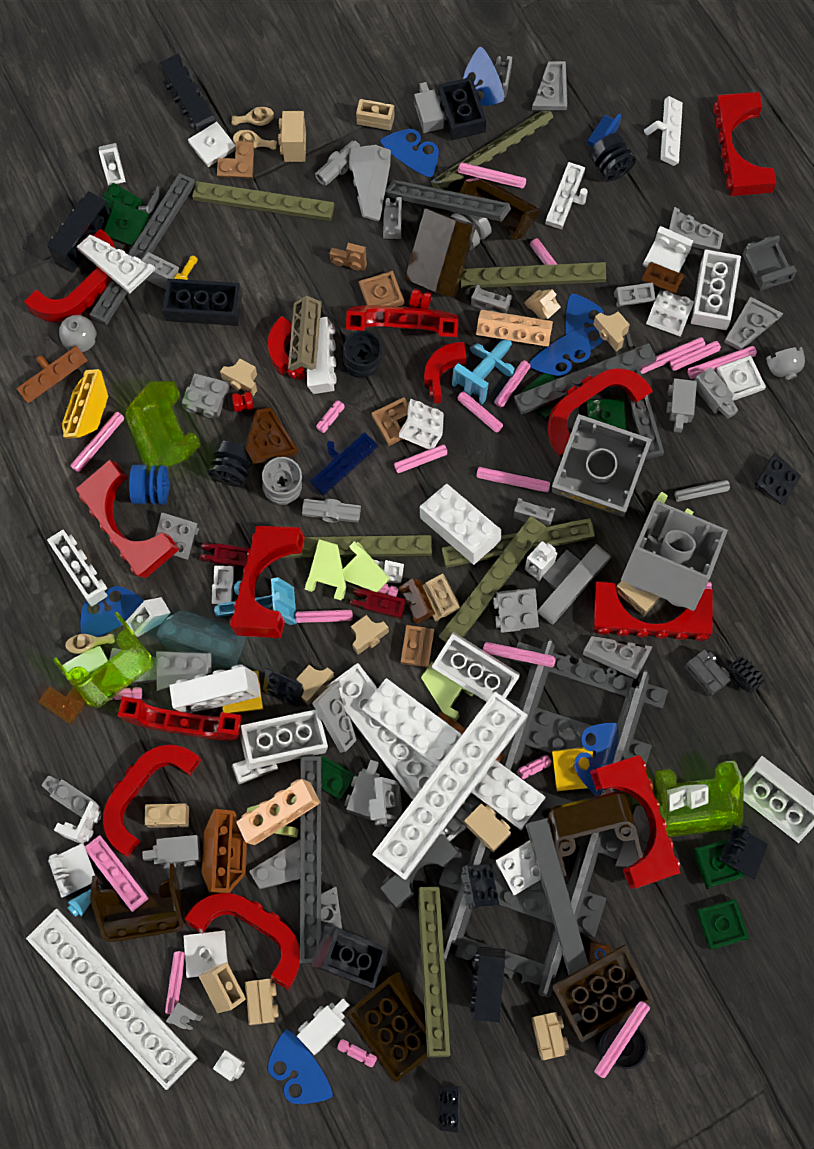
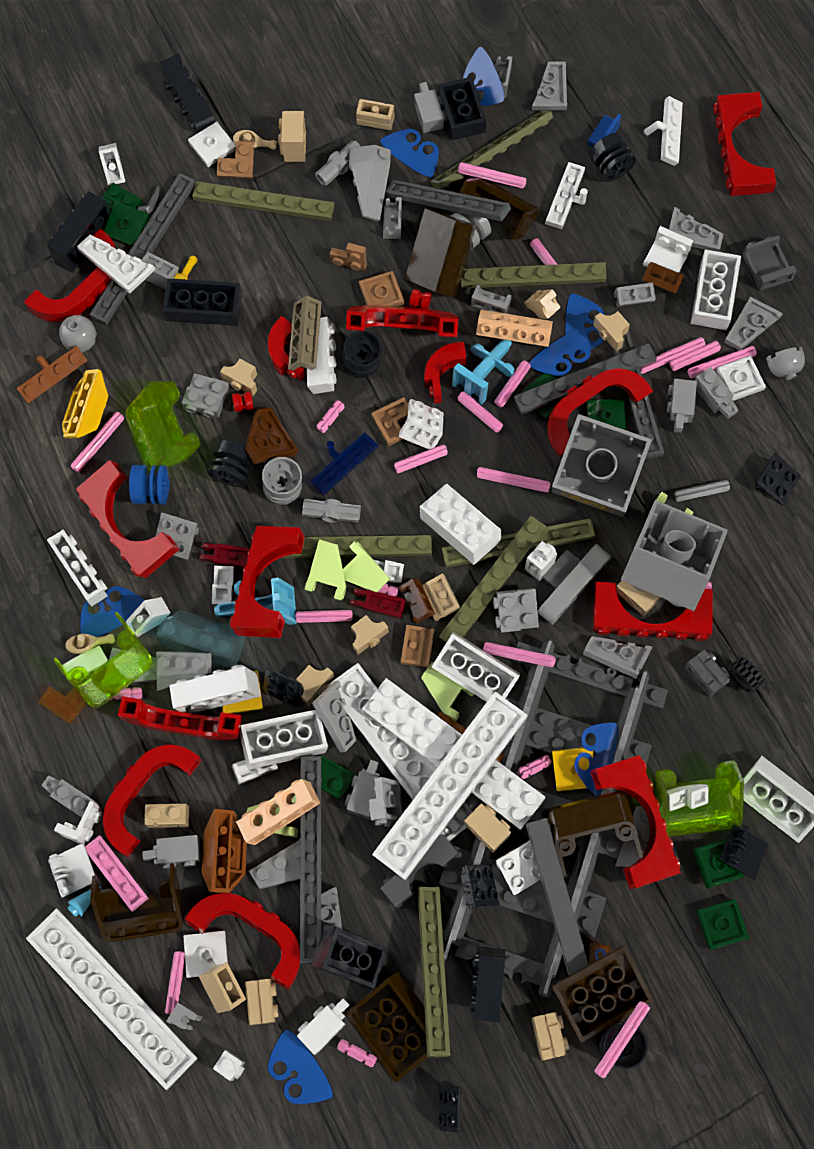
tan piece [231,107,274,126] -> none
light grey hinge [513,498,555,527] -> none
white bracket [646,290,694,337] -> none

